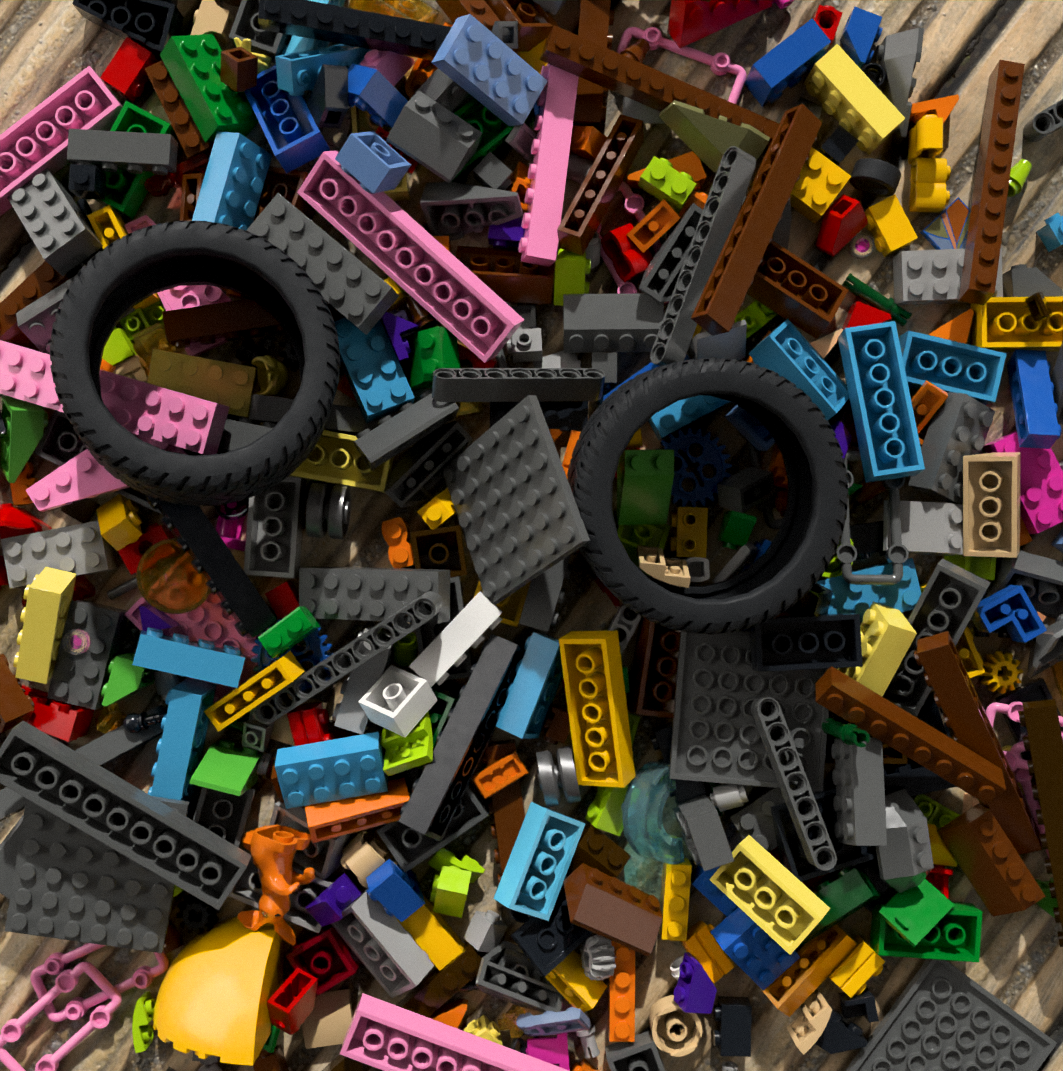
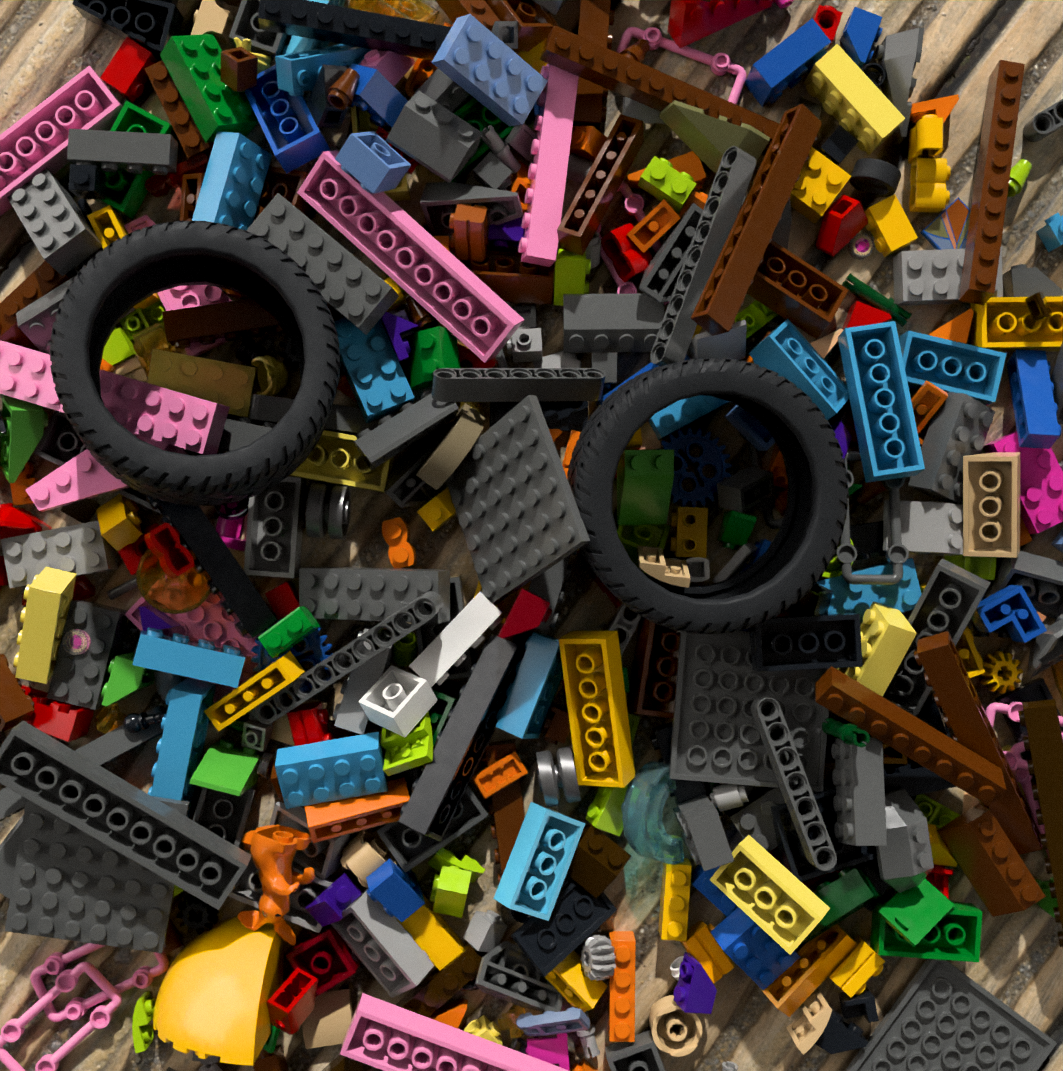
dark brown slope [410,525,468,577] -> none
reddish brown slope [563,863,663,956] -> none
black brick [713,996,752,1057] -> none
none -> red brick [145,522,195,579]
none -> reddish brown cone [327,68,360,110]
none -> dark tan arch [416,403,485,490]
none -> dark orange brick [449,203,488,262]
none -> light grey pin [481,125,521,174]
none -> dark red slope [498,587,552,639]

